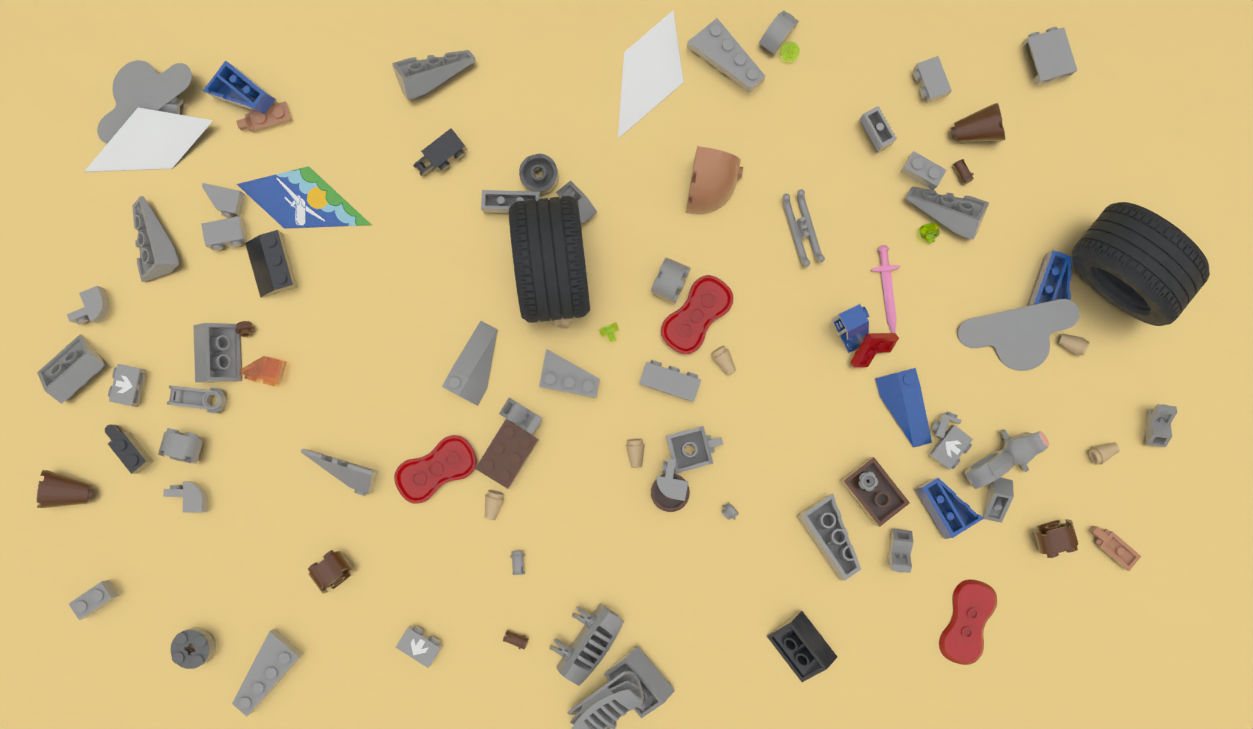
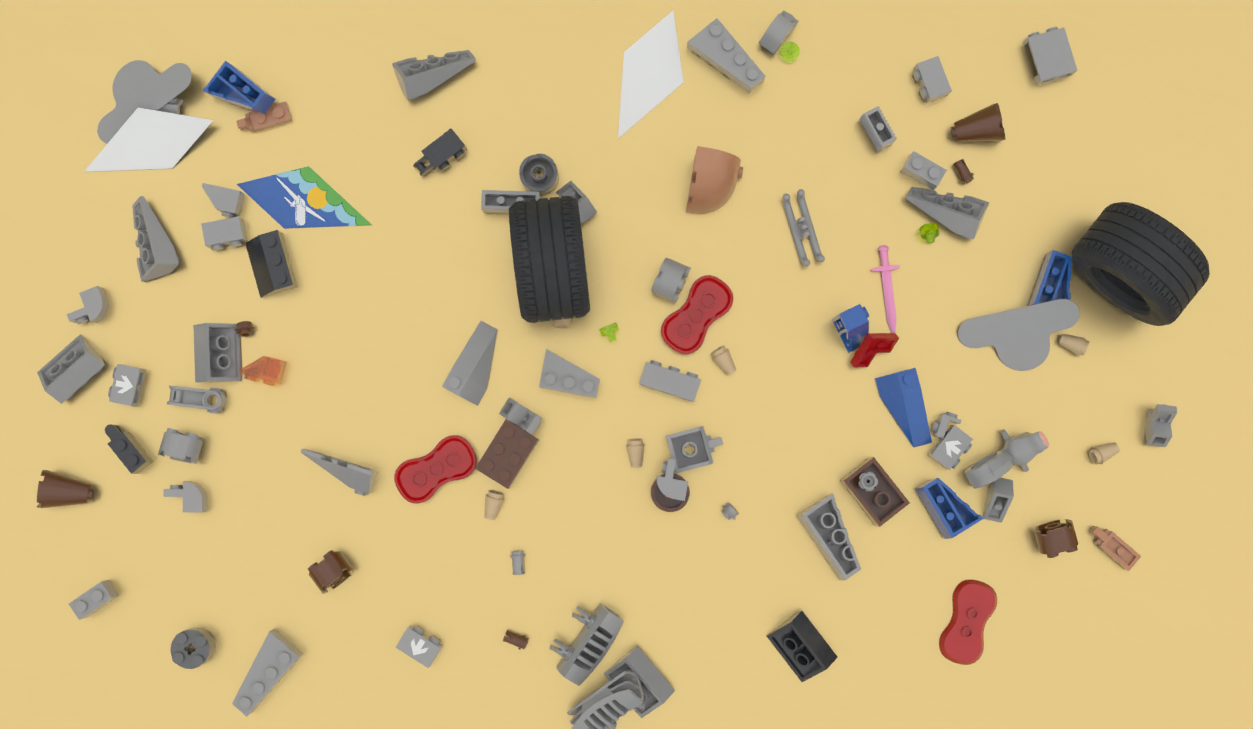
light grey brick [888,529,914,573] -> none

